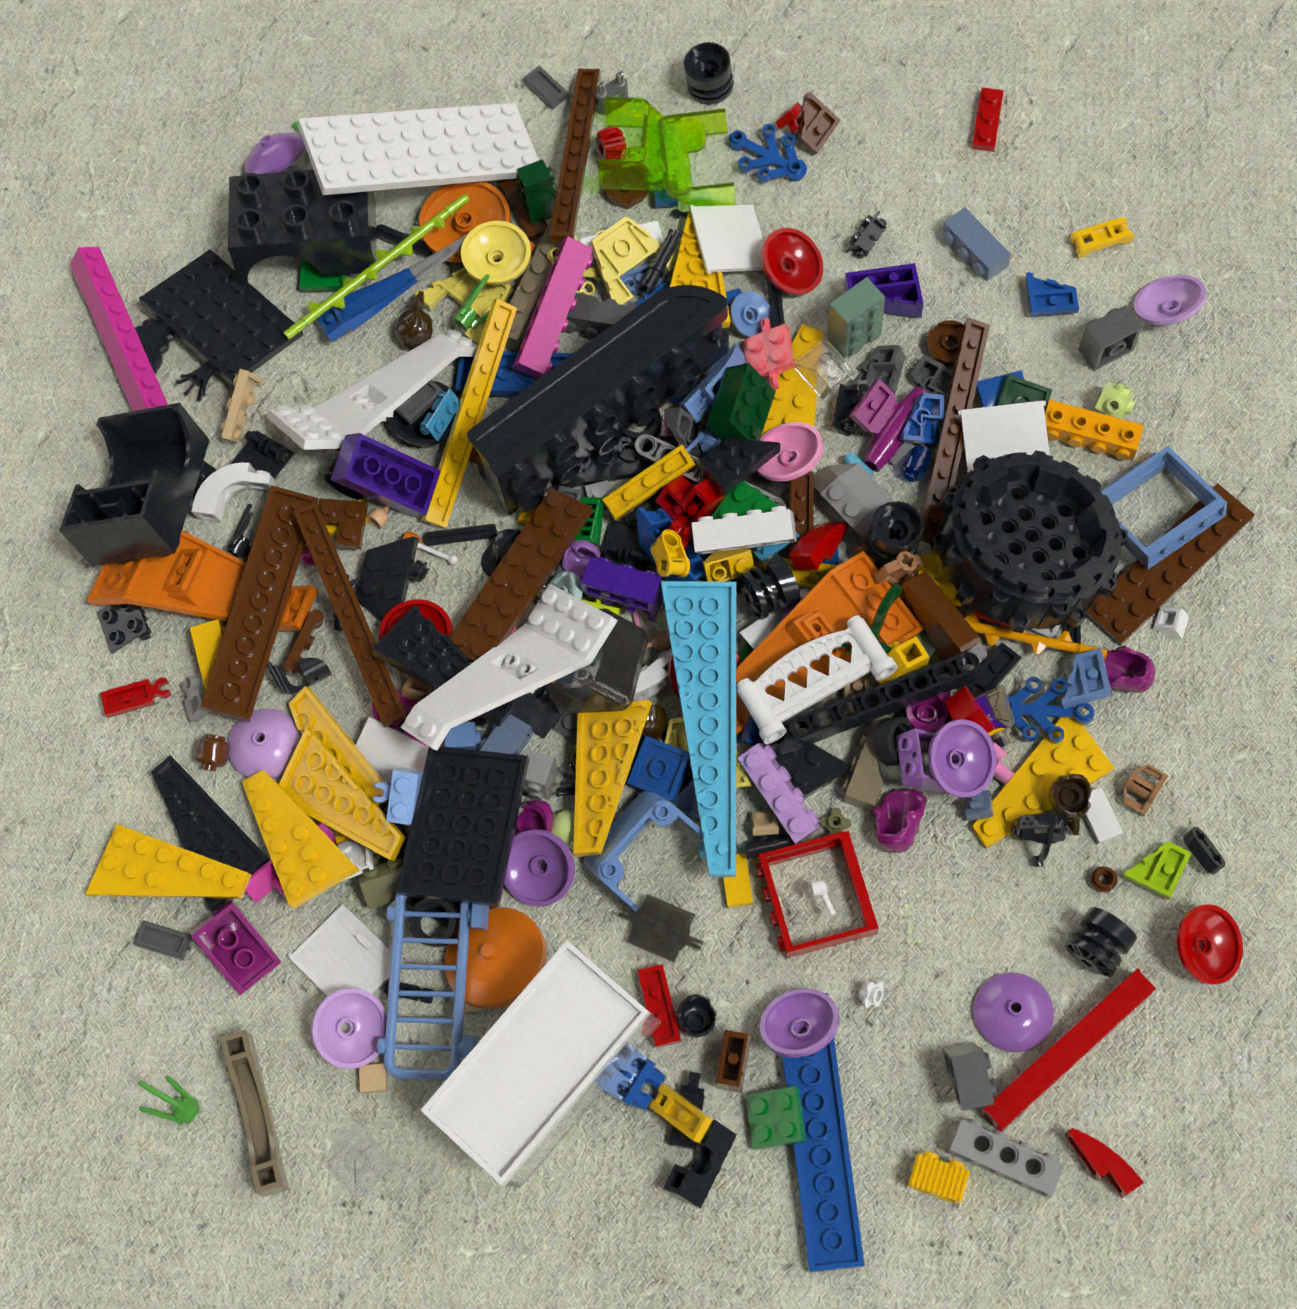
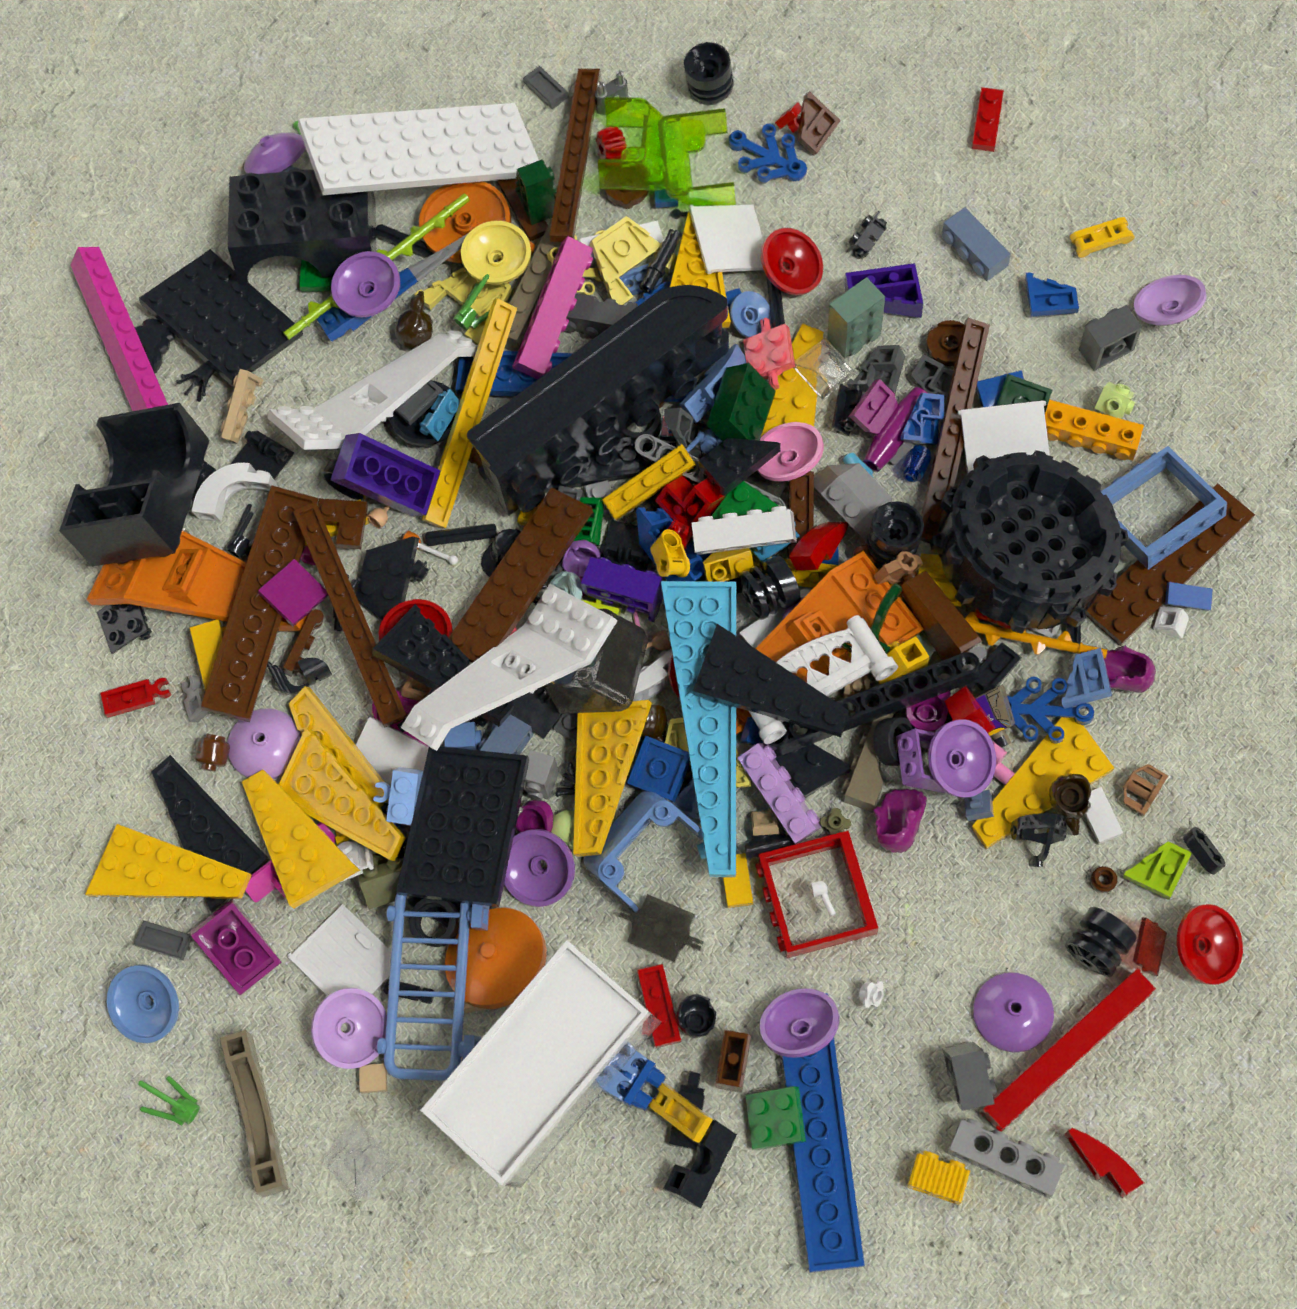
none -> medium blue dish [107,965,179,1043]
none -> magenta tile [258,559,329,627]
none -> medium lavender dish [331,251,400,317]
none -> black wing [693,623,849,737]
none -> clear red piece [1133,917,1167,976]
none -> piece [1165,582,1213,611]

